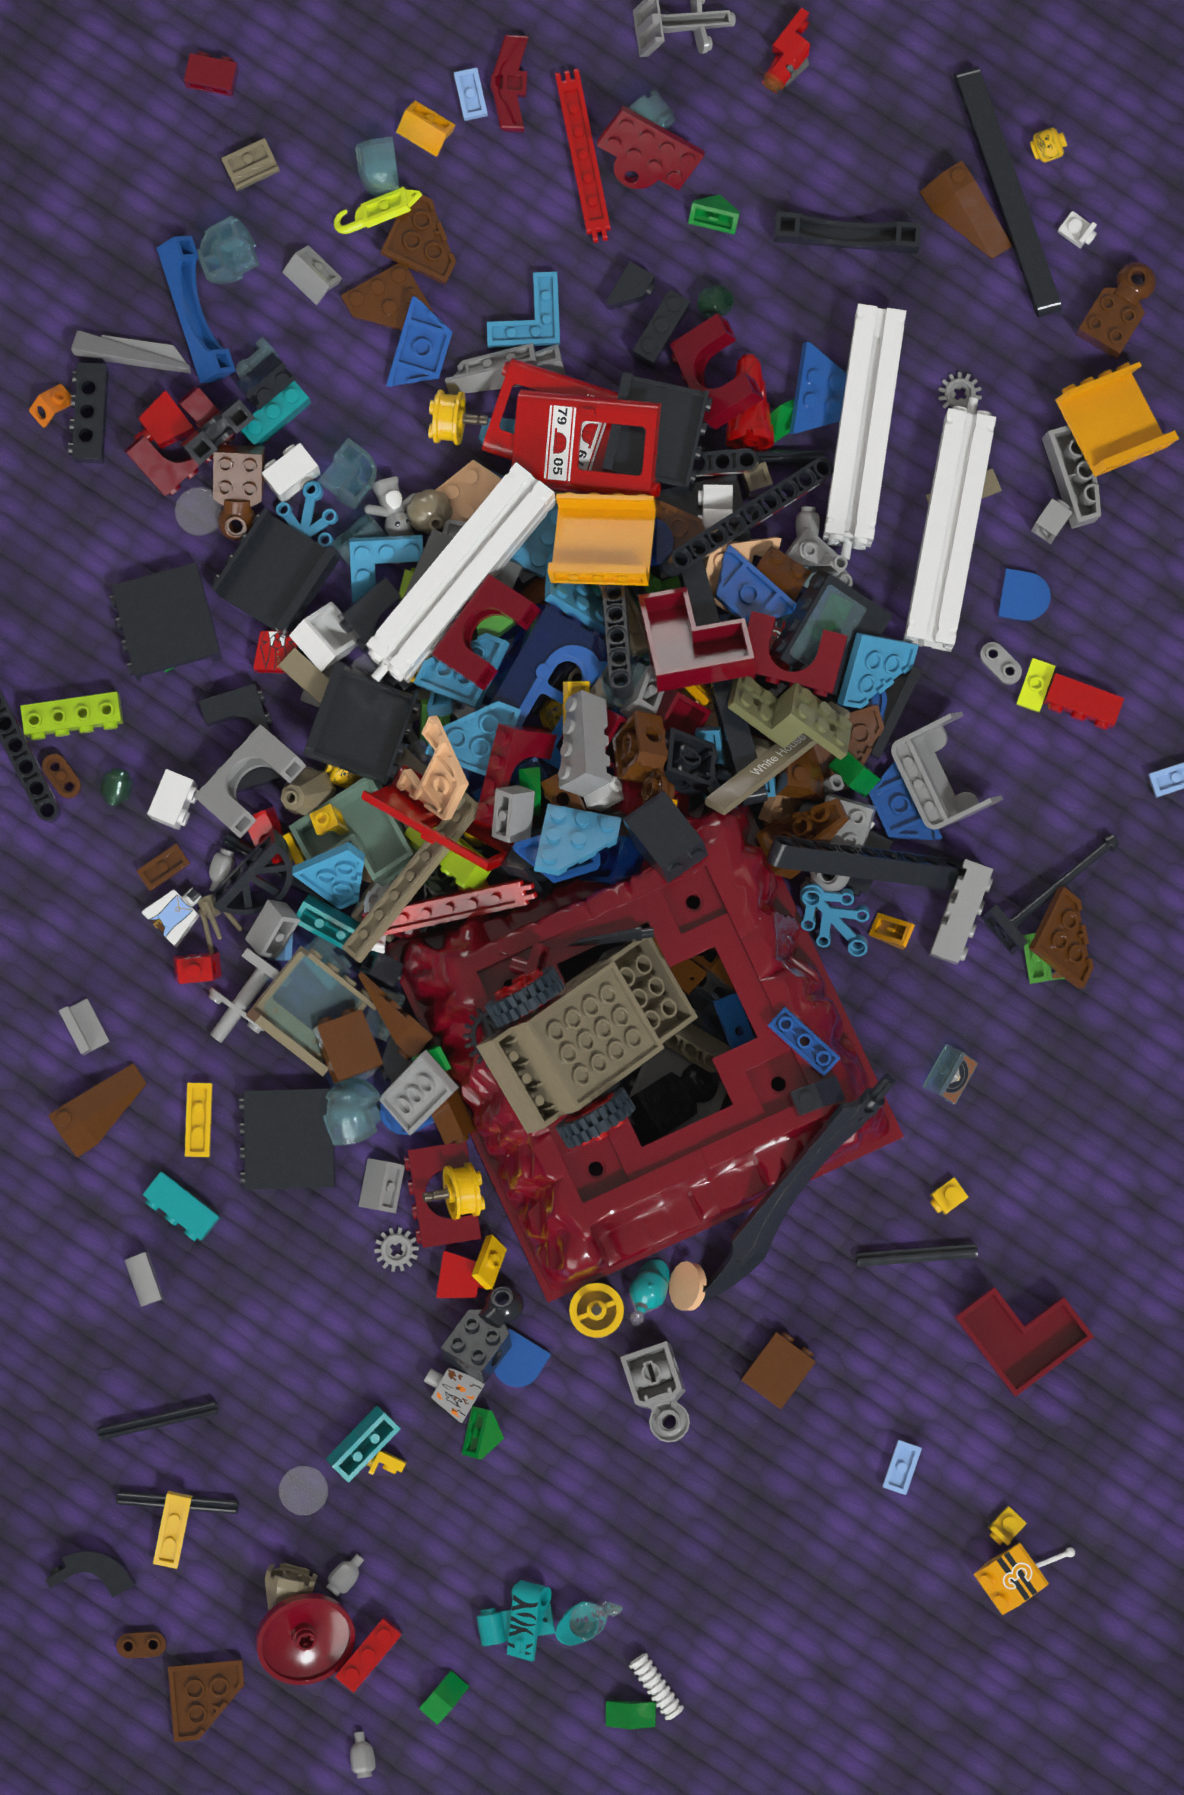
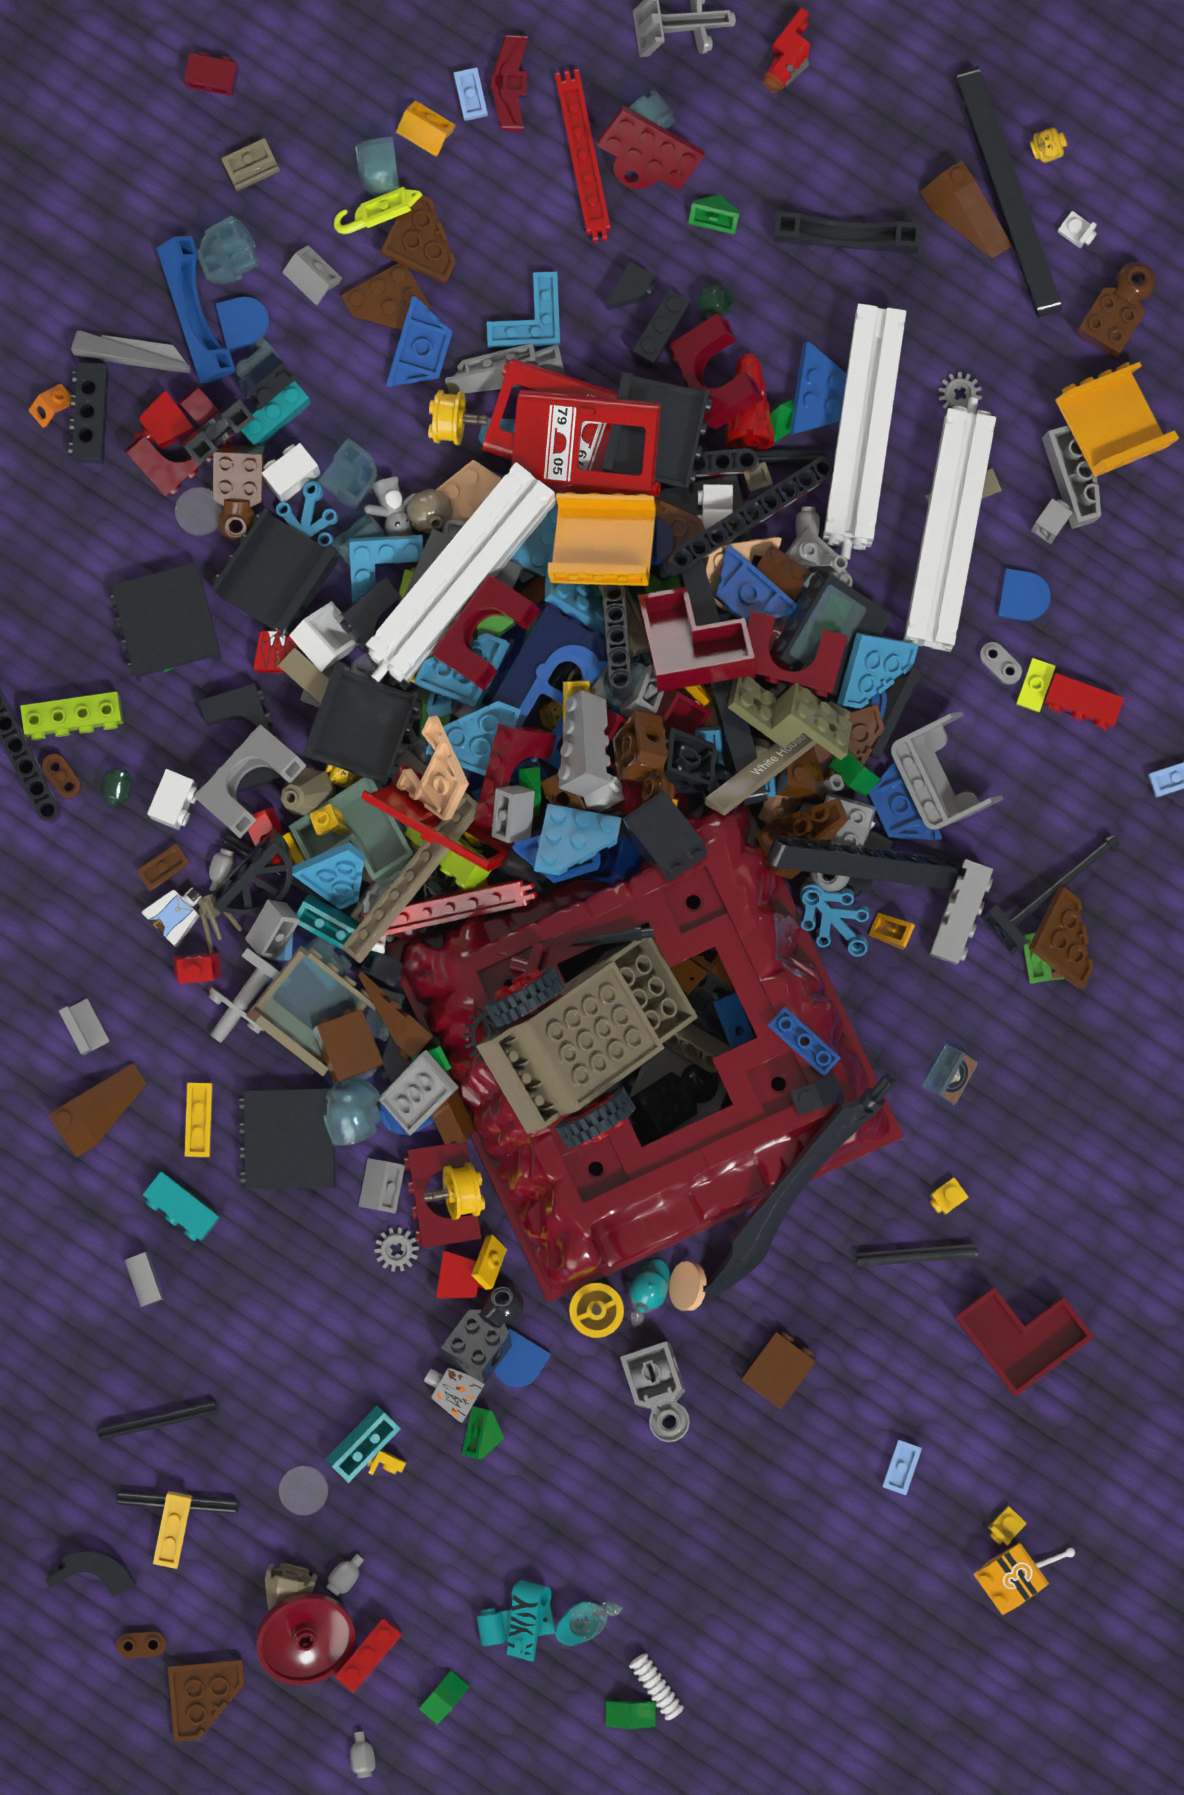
none -> blue tile [216,297,270,351]

